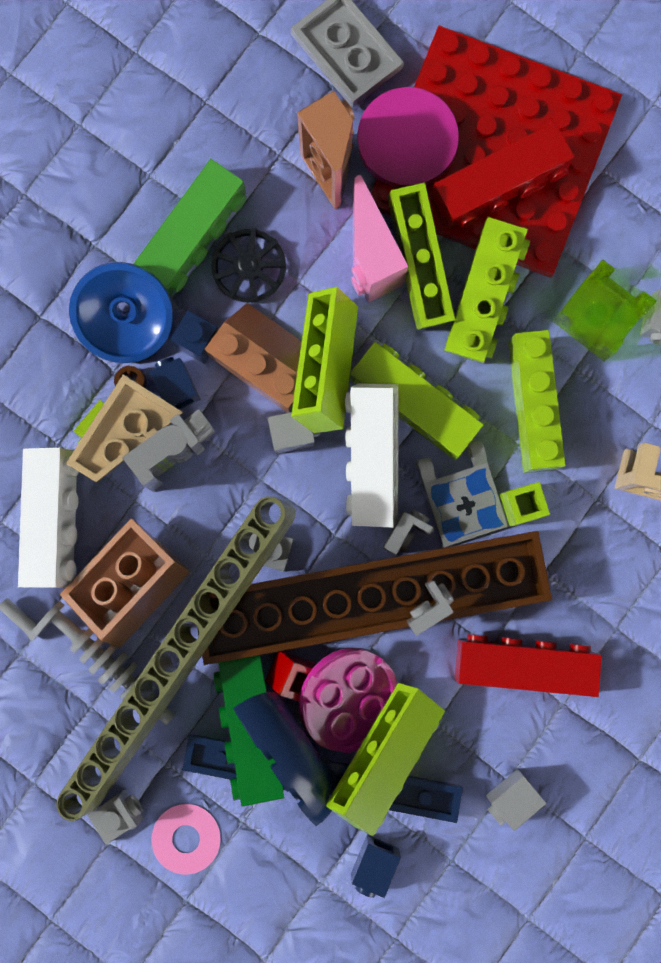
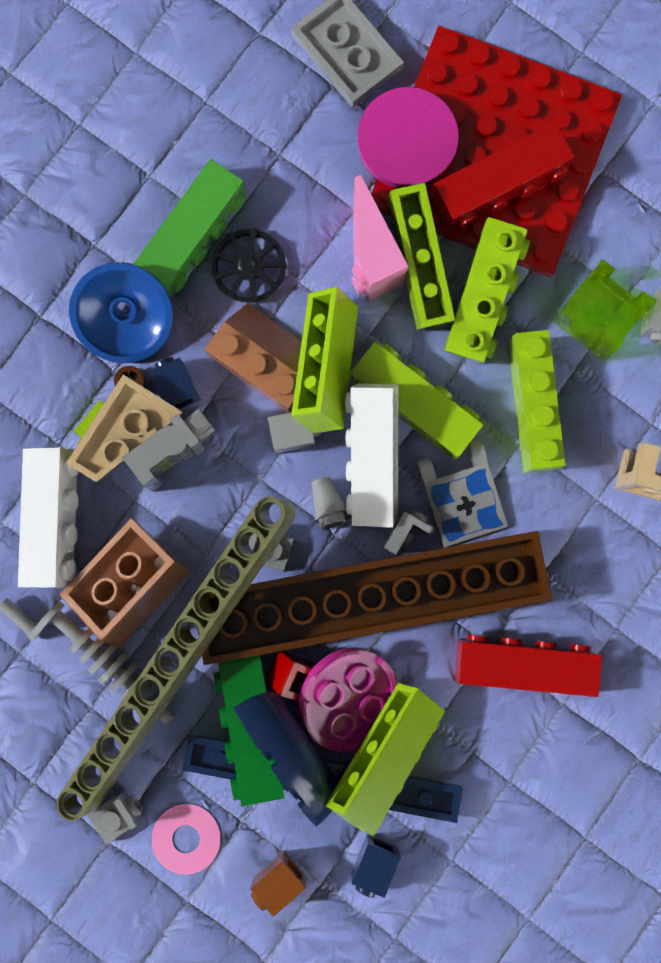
dark blue brick [170,310,218,364] -> none
nougat slope [297,91,355,209] -> none
light grey bracket [406,581,454,636] -> none
light grey brick [486,769,546,831] -> none
lime brick [499,481,550,526] -> none
none -> dark orange brick [250,851,307,917]
none -> light grey cone [311,477,347,530]

